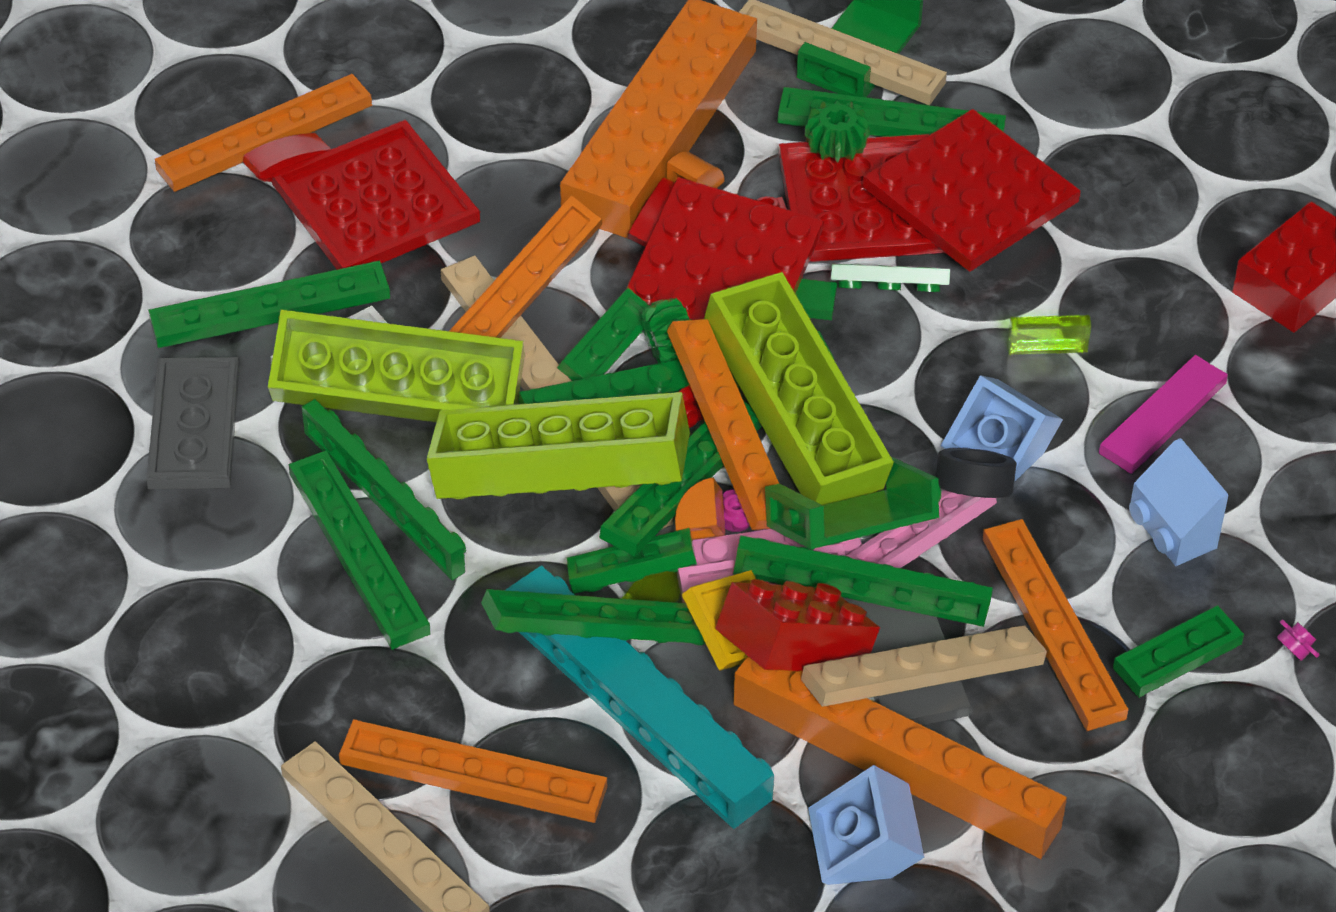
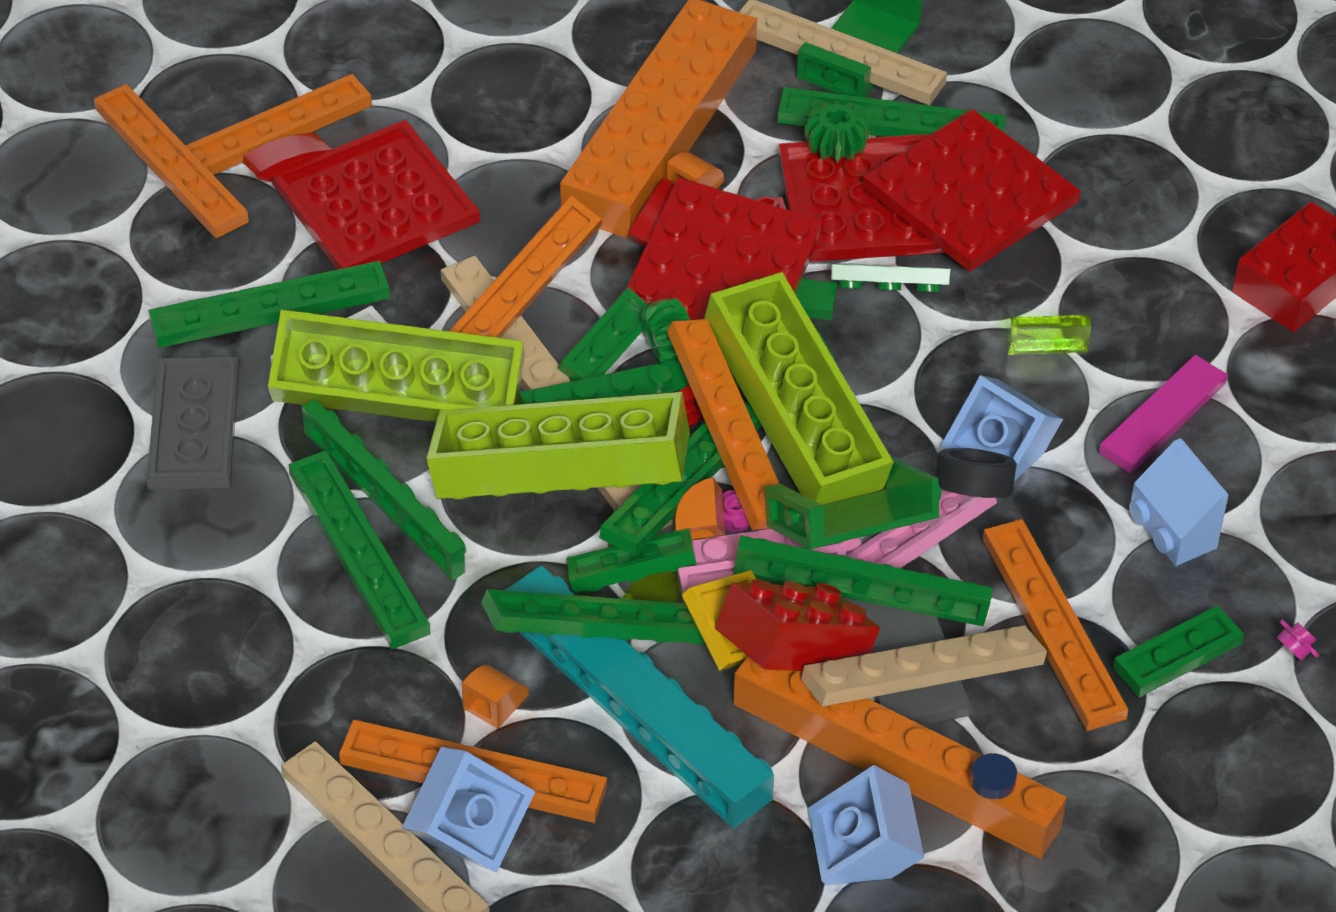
none -> orange plate [94,84,249,238]
none -> light blue slope [402,747,536,873]
none -> orange brick [462,664,529,729]
none -> dark blue tile [971,753,1017,799]

